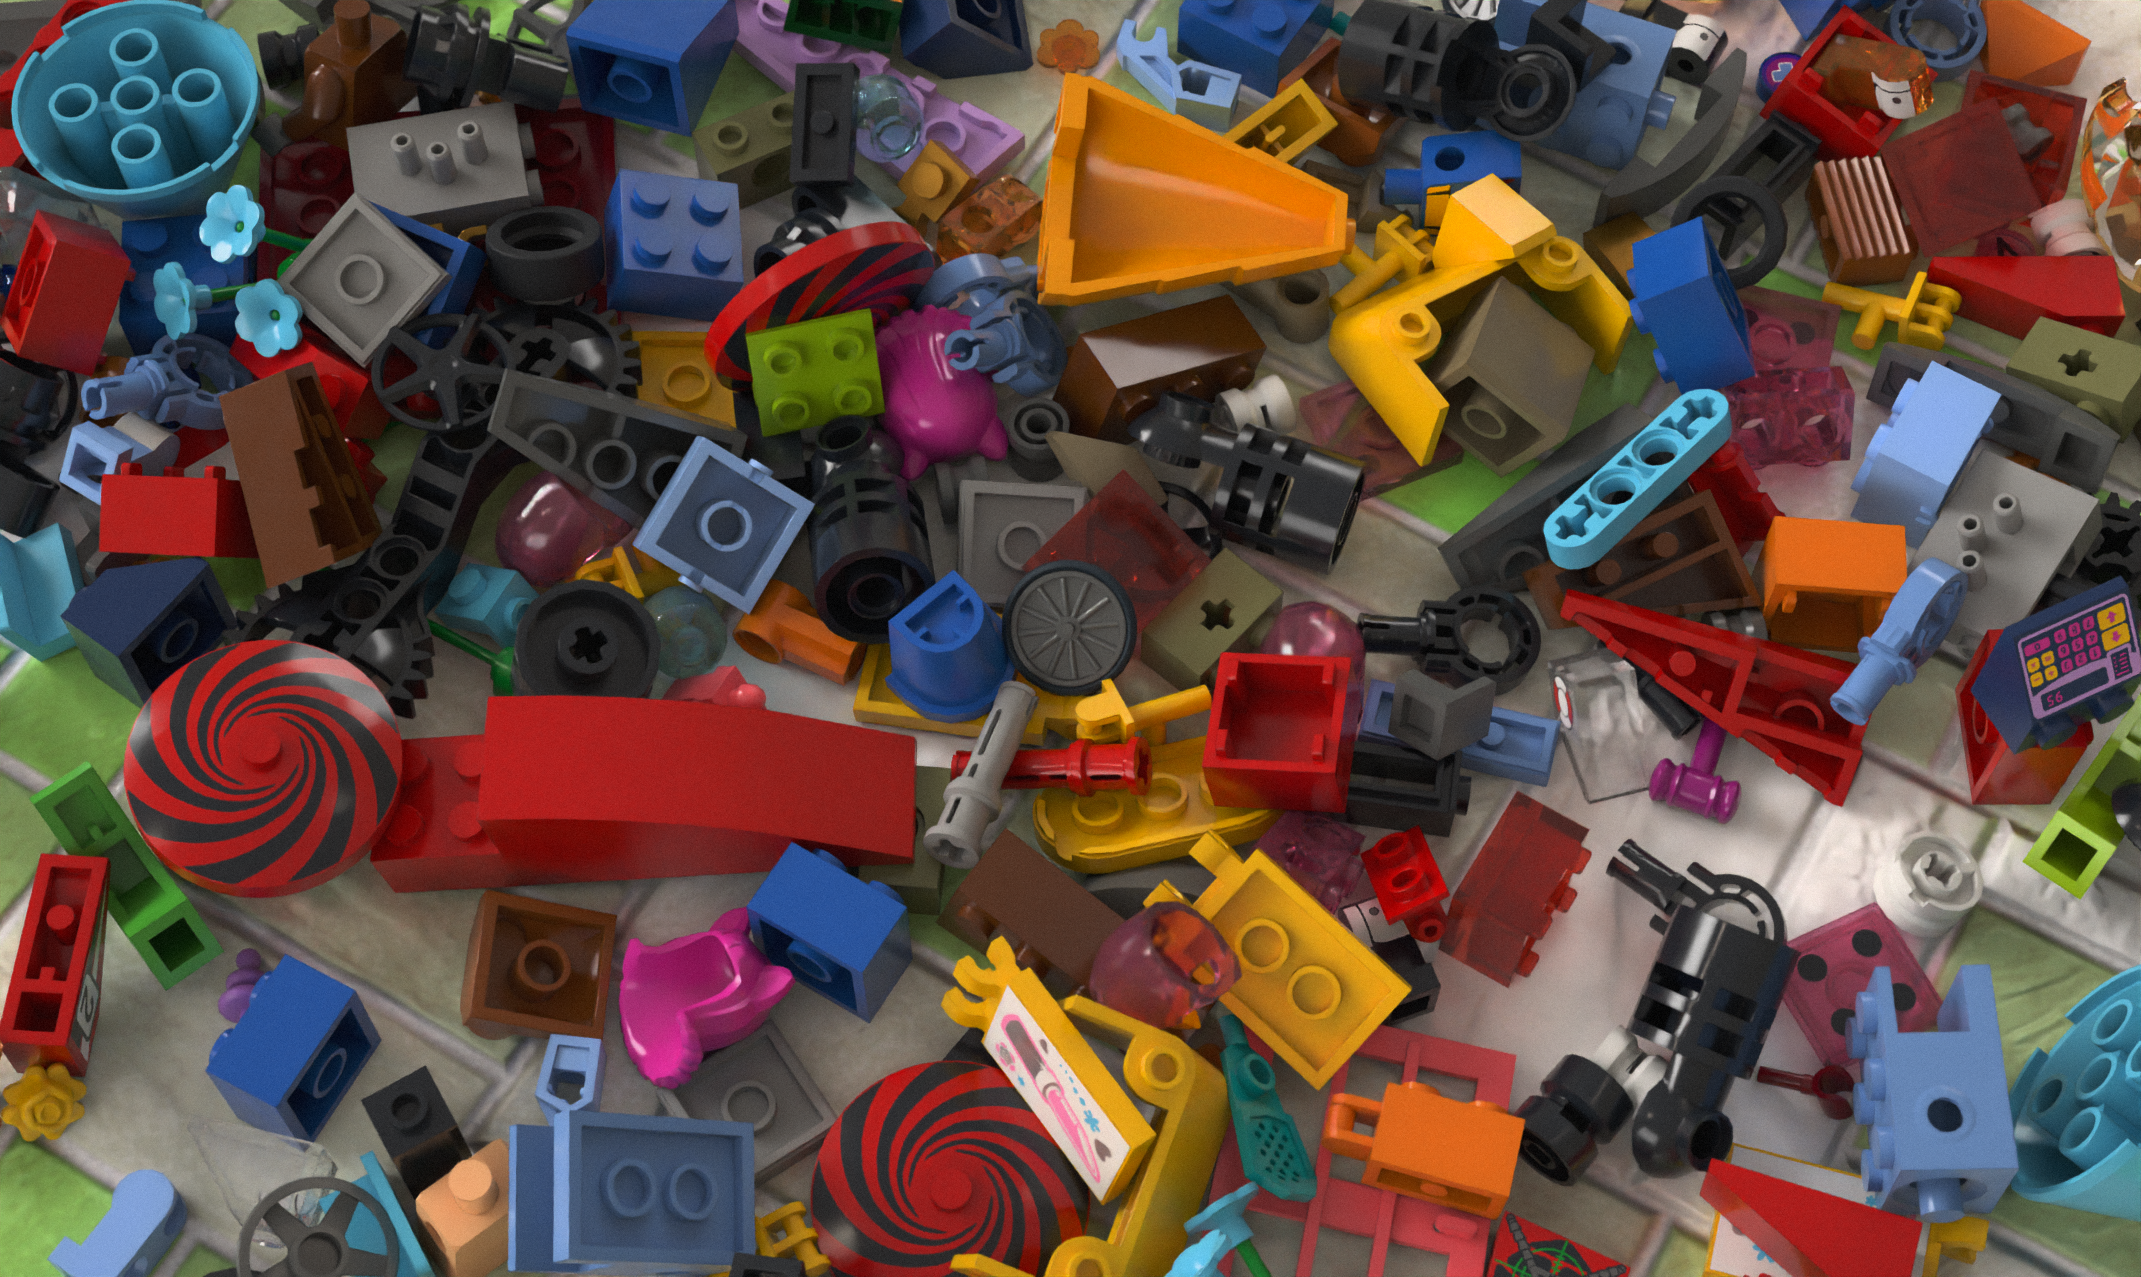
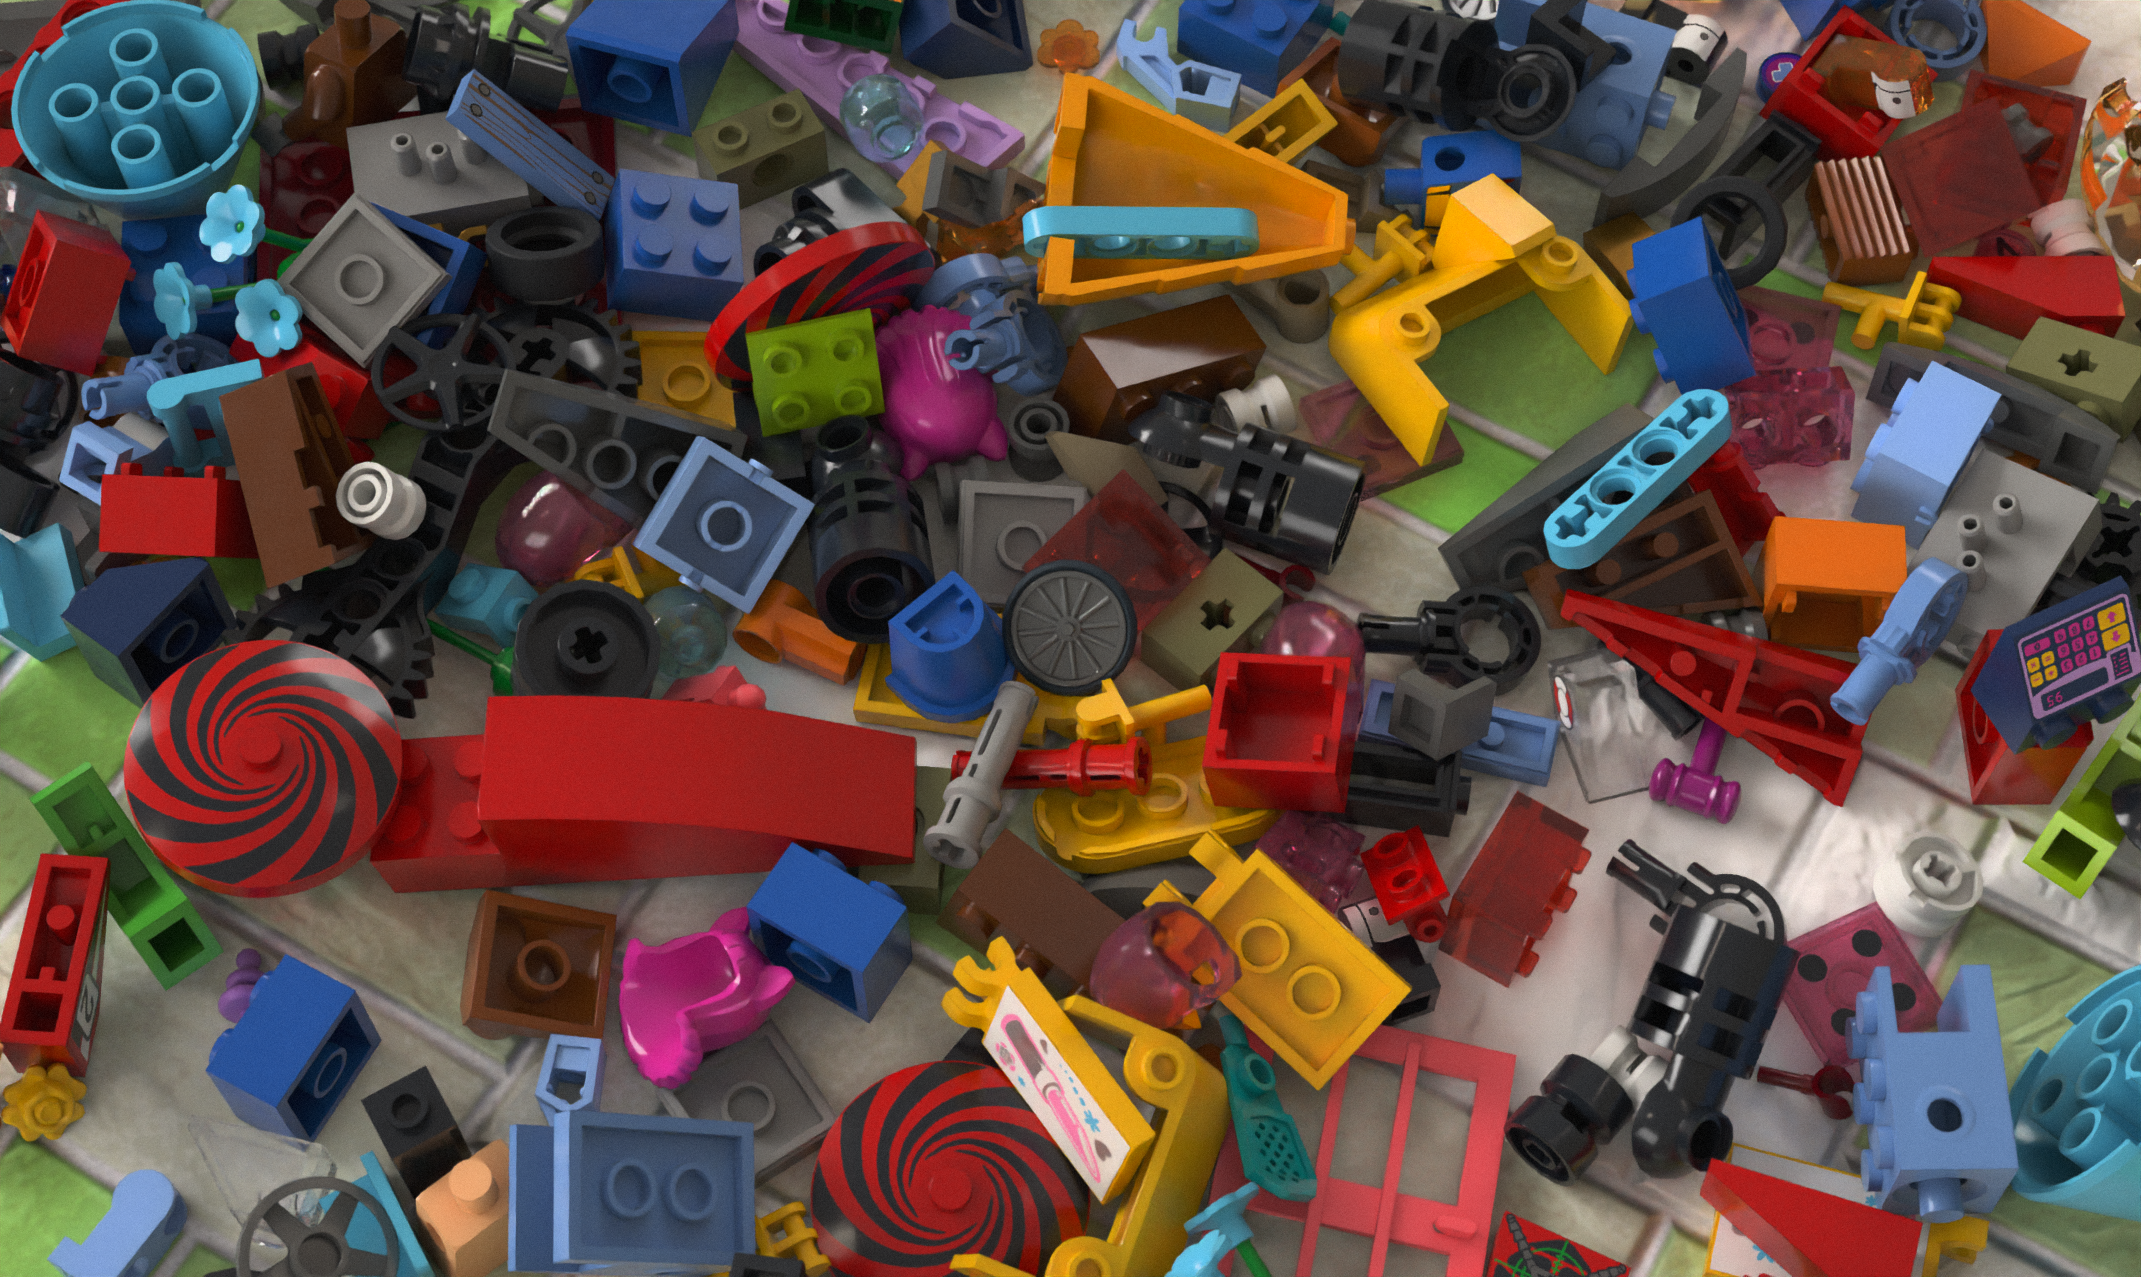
black plate [789,63,860,187] -> none
orange brick [1321,1082,1525,1221] -> none
dark tan slope [1425,276,1596,478] -> none
none -> medium azure plate [147,359,265,478]
none -> white wheel [336,461,427,540]
none -> medium blue tile [445,69,615,221]
none -> dark grey slope [922,150,1046,229]
none -> medium azure beam [1022,206,1260,260]
none -> dark red hand [1235,553,1316,612]

